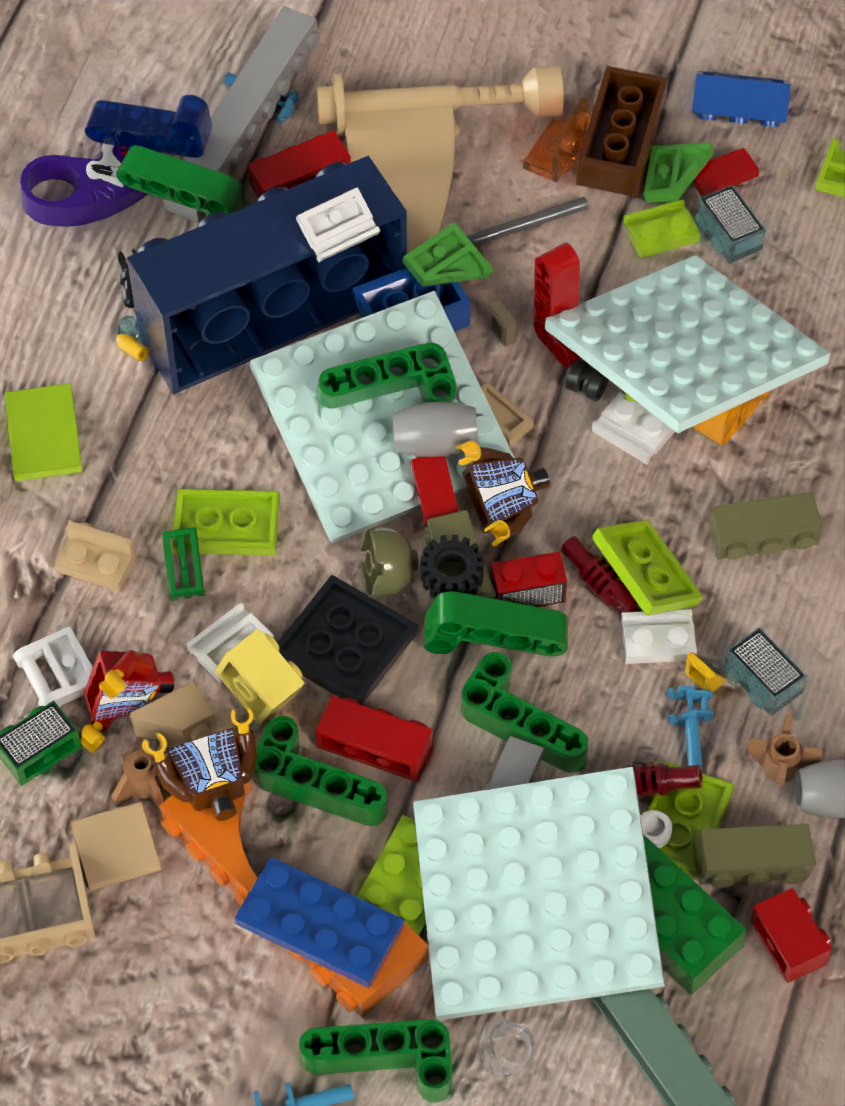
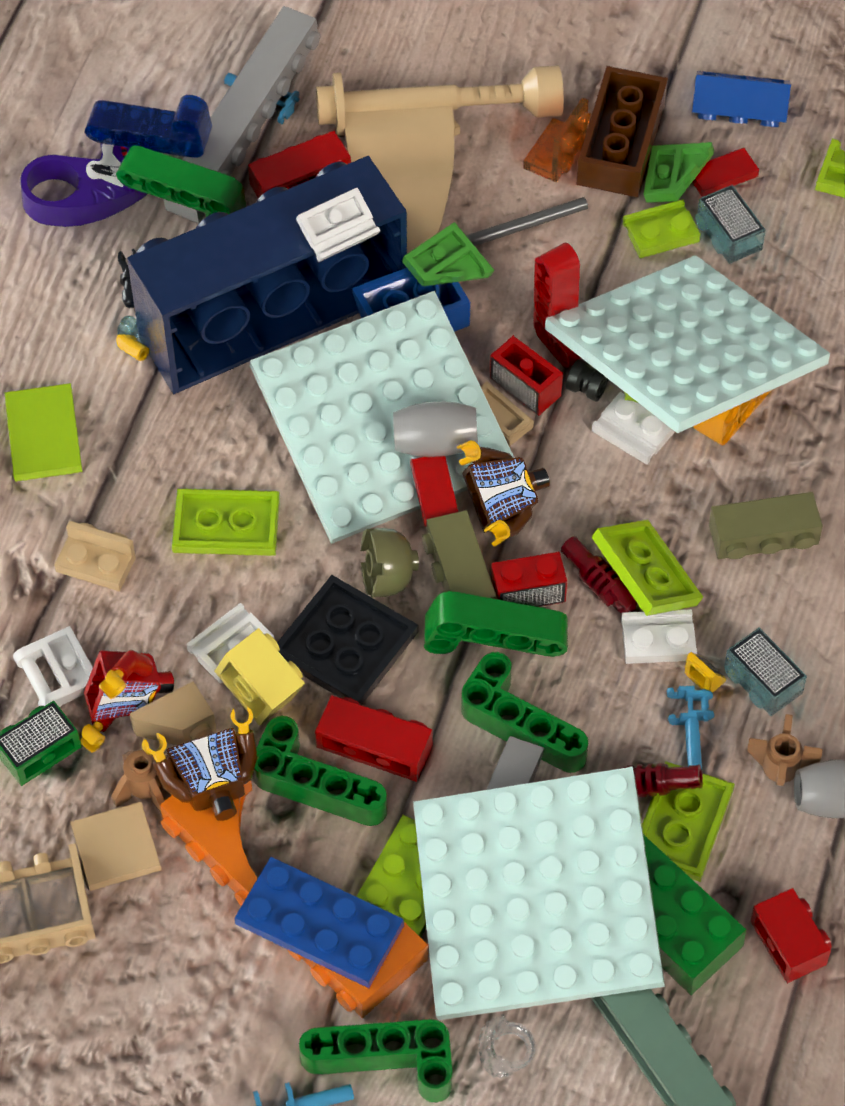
green tile [162,527,205,601] -> none
green beam [316,342,457,409] -> none
black tyre [420,534,484,599] -> none
dark tan tile [488,300,516,347] -> none
white tile [640,810,672,848] -> none
olive brick [693,824,816,888] -> none
none -> red brick [490,335,563,416]

